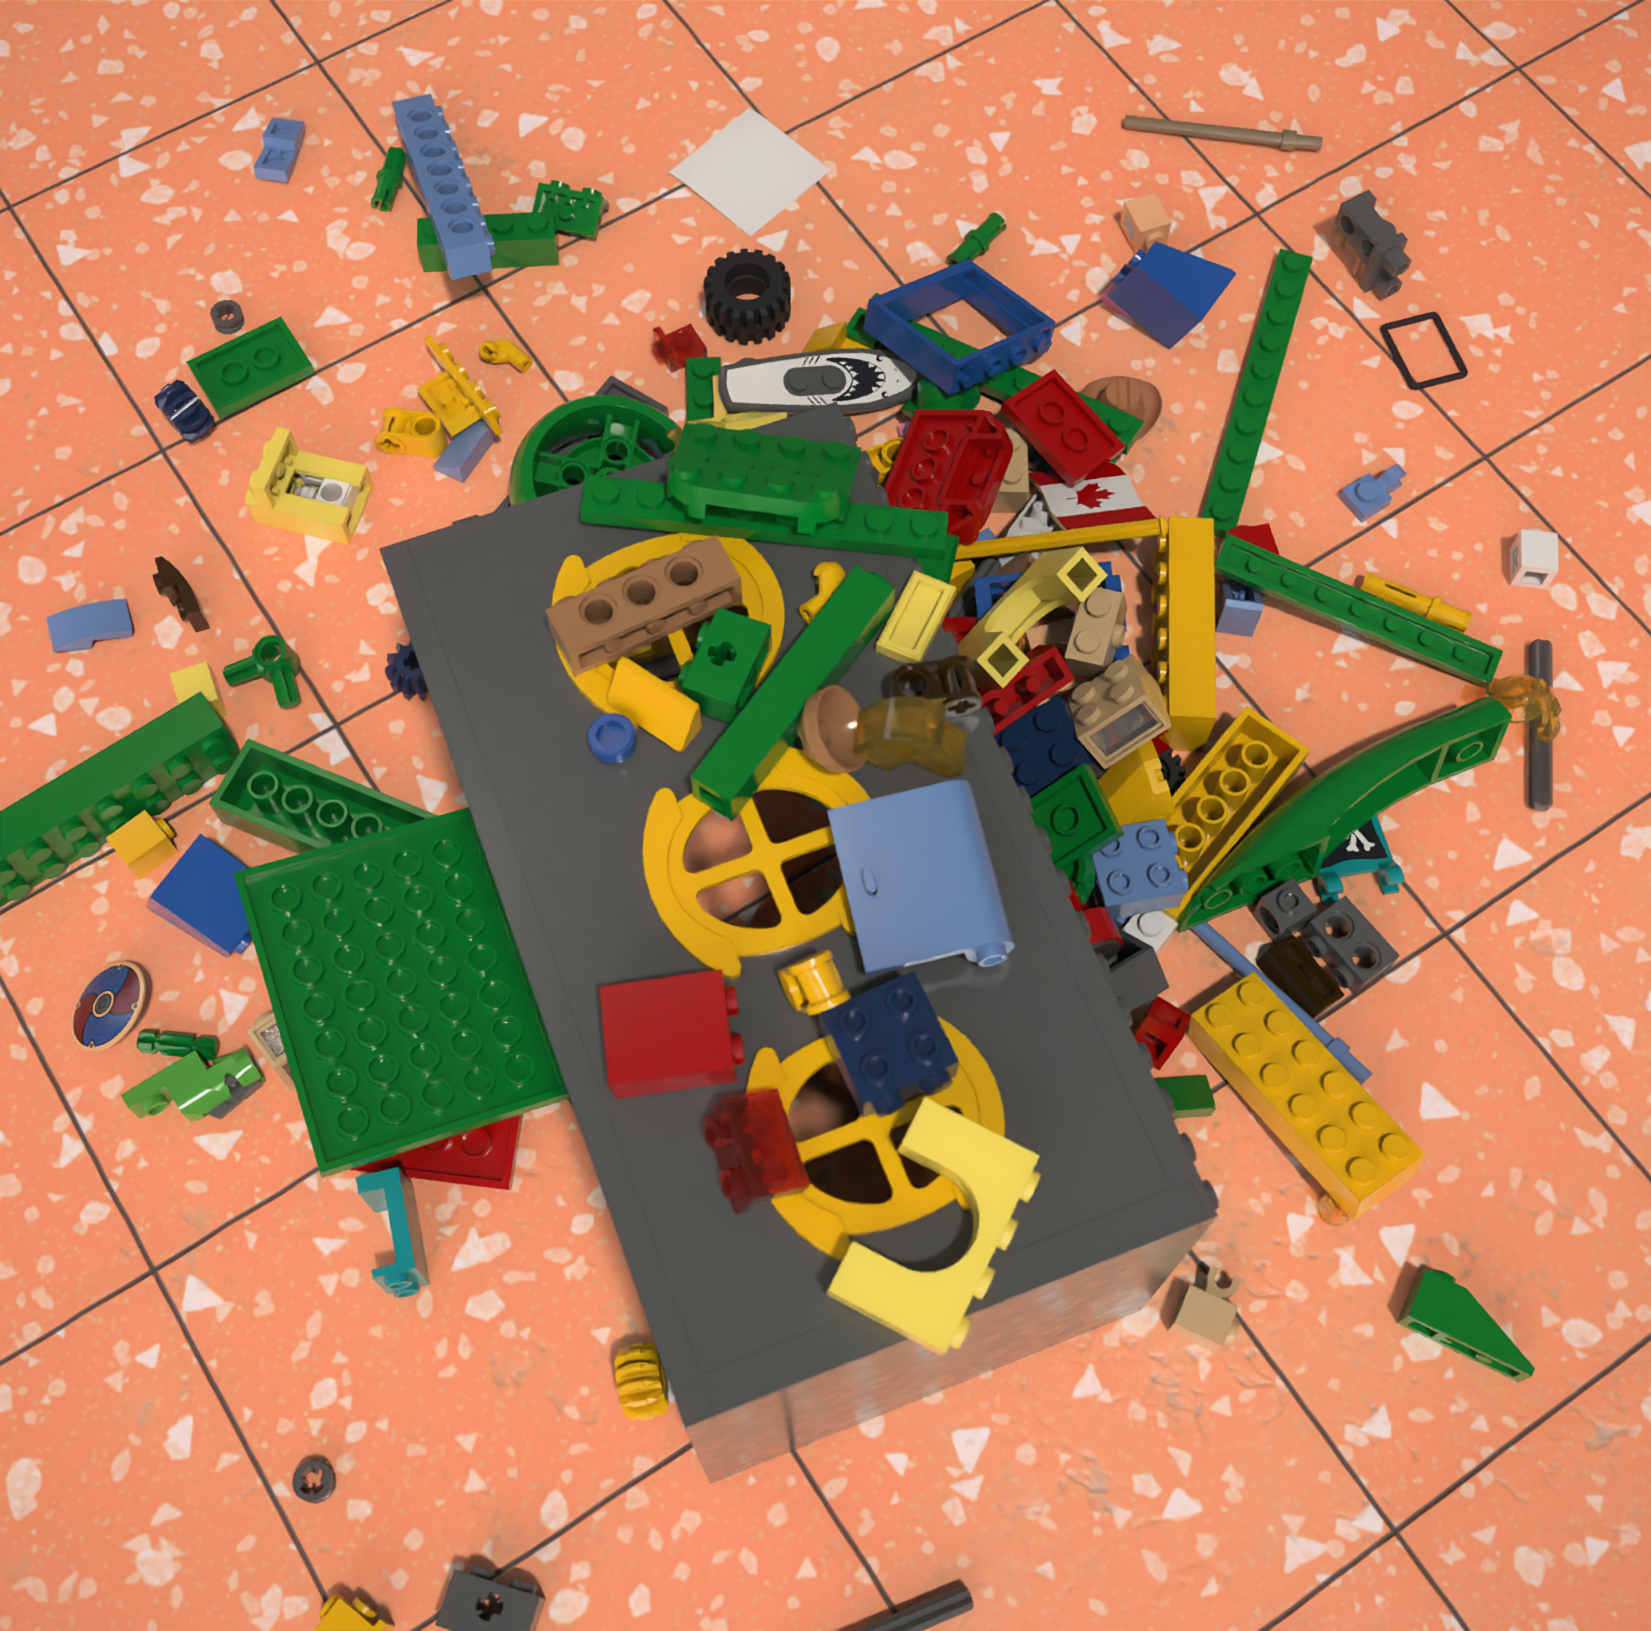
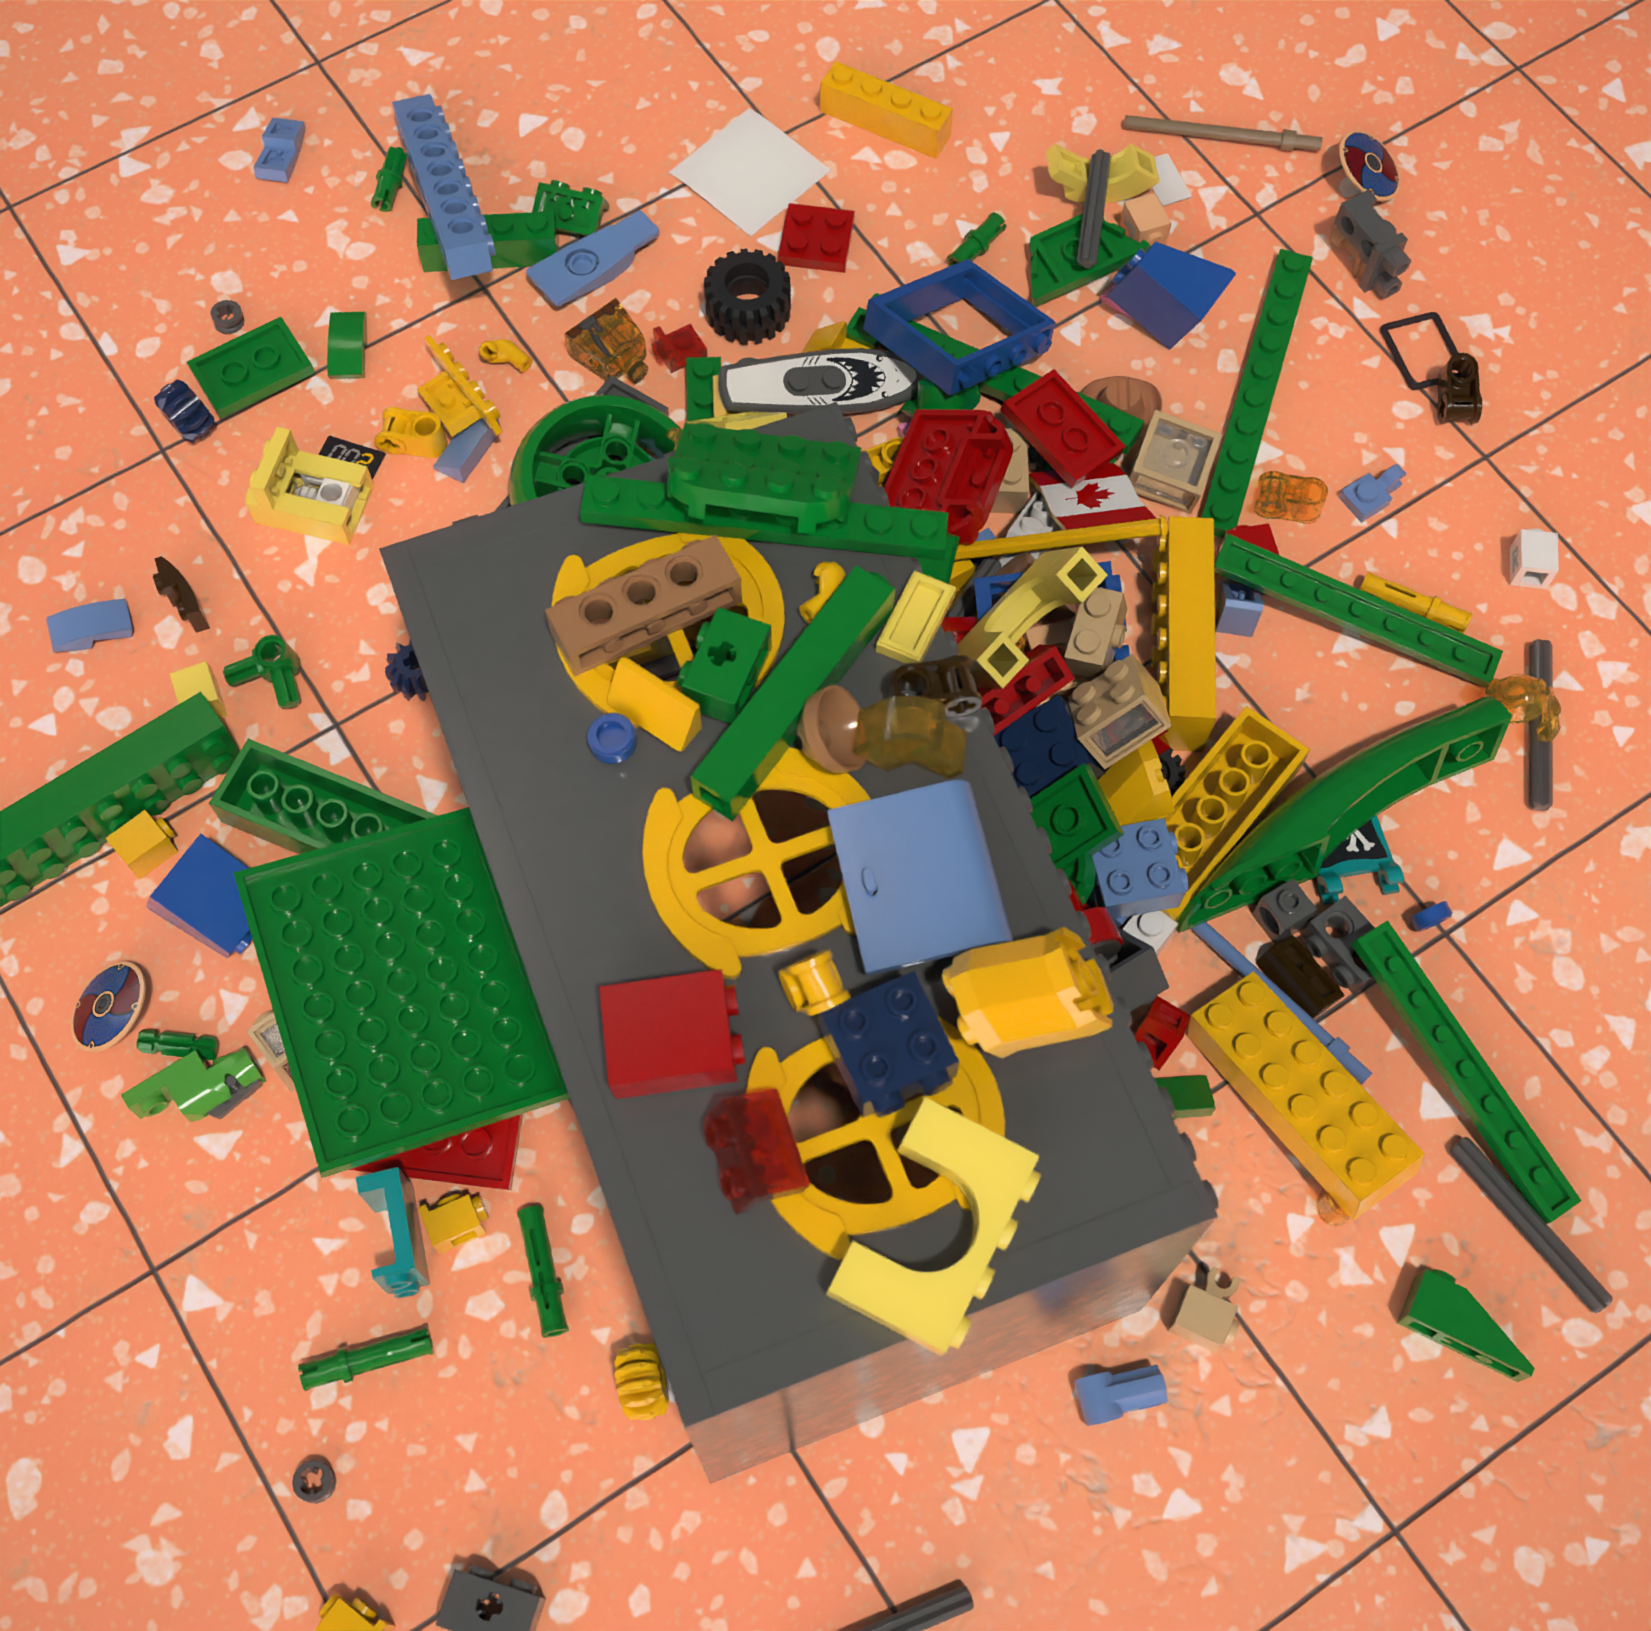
none -> green pin [298,1327,434,1391]
none -> black sticker [318,436,386,480]
none -> green slope [327,311,367,379]
none -> yellow brick [418,1194,489,1255]
none -> green pin [517,1206,569,1338]
none -> medium blue piece [526,211,659,306]
none -> clear yellow torso [564,298,648,382]
none -> red plate [778,203,855,273]
none -> yellow brick [820,61,953,159]
none -> yellow brick [942,927,1113,1058]
none -> green wing [1030,213,1150,307]
none -> light yellow arch [1046,144,1160,203]
none -> medium blue piece [1074,1365,1168,1426]
none -> dark grey axle [1077,149,1111,269]
none -> piece [1128,409,1223,514]
none -> white sticker [1152,154,1192,206]
none -> clear yellow piece [1254,471,1328,524]
none -> shield [1339,130,1400,202]
none -> green plate [1351,920,1582,1224]
none -> blue tile [1410,901,1453,932]
none -> dark brown piece [1437,353,1482,424]
none -> dark grey axle [1450,1137,1613,1313]

